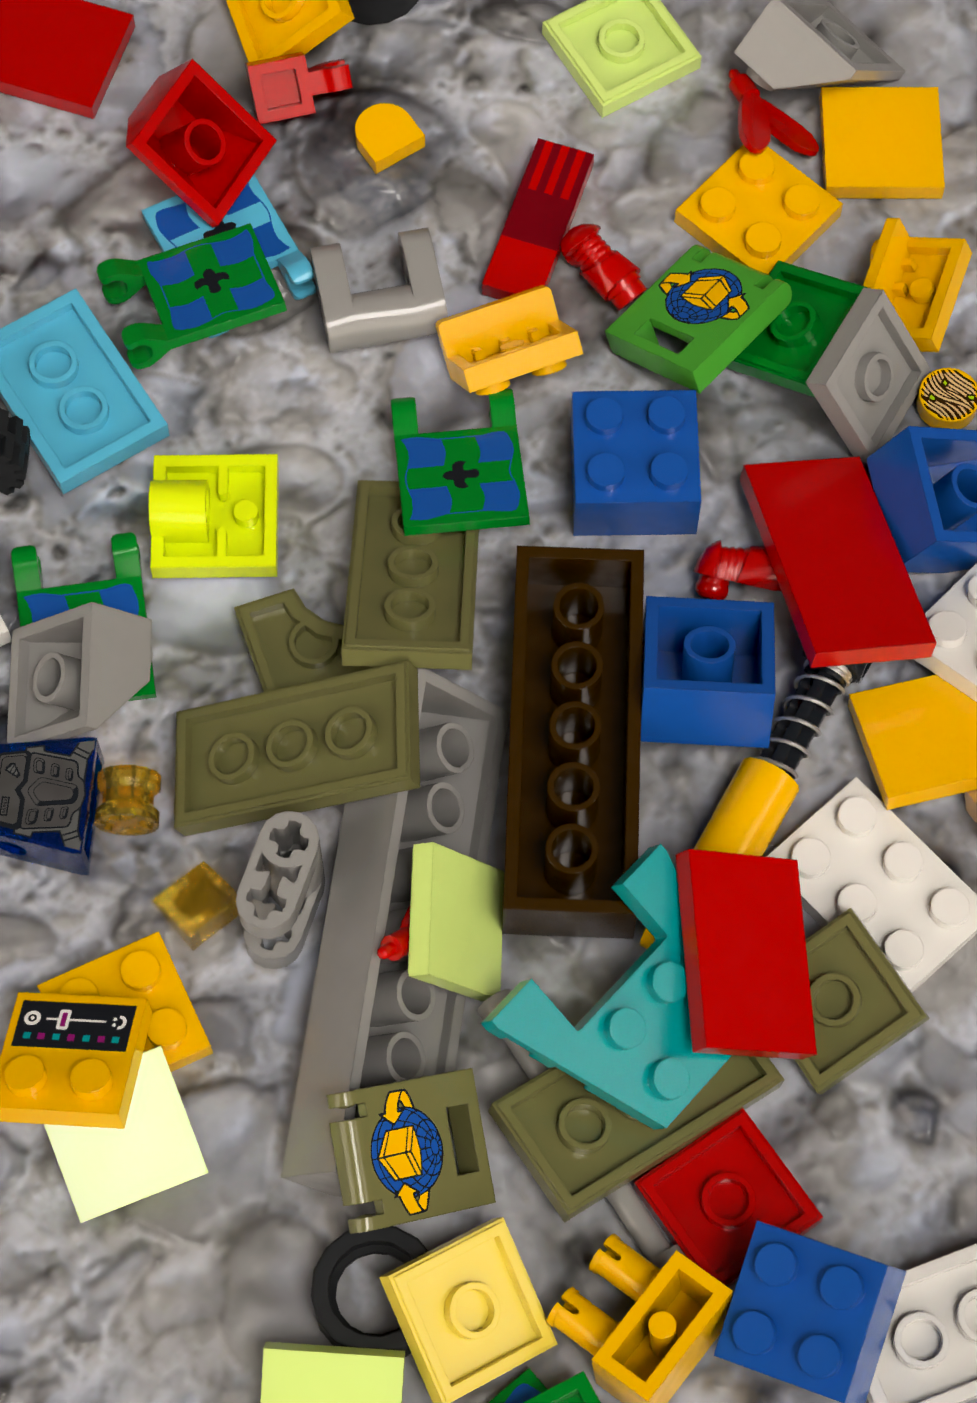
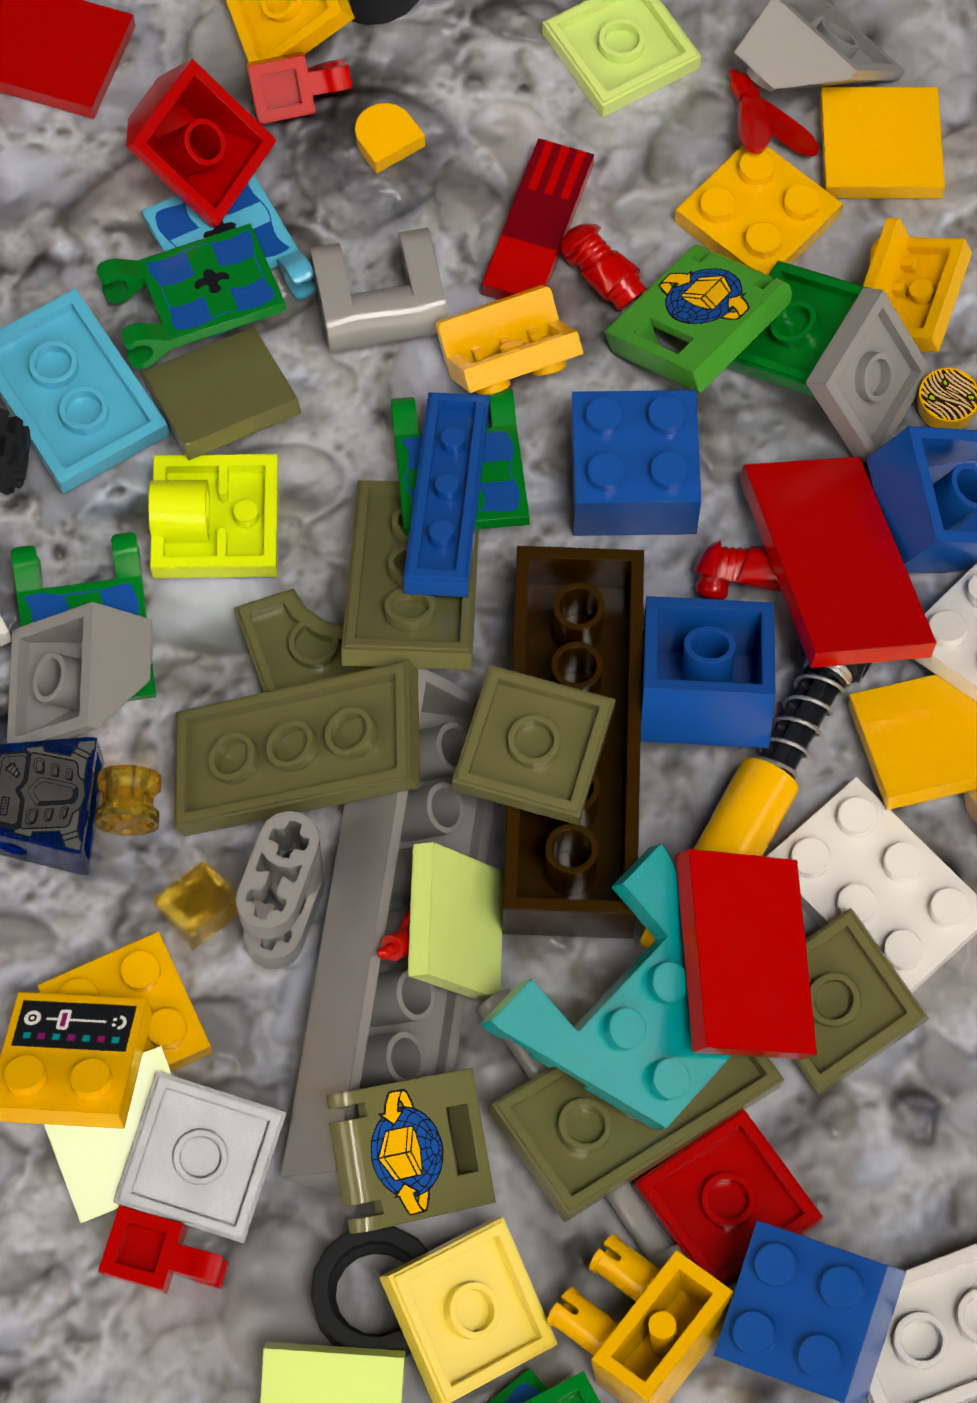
none -> red plate [98,1205,229,1294]
none -> tile [113,1070,287,1243]
none -> olive tile [142,326,302,460]
none -> blue tile [403,392,490,597]
none -> olive tile [452,665,616,826]

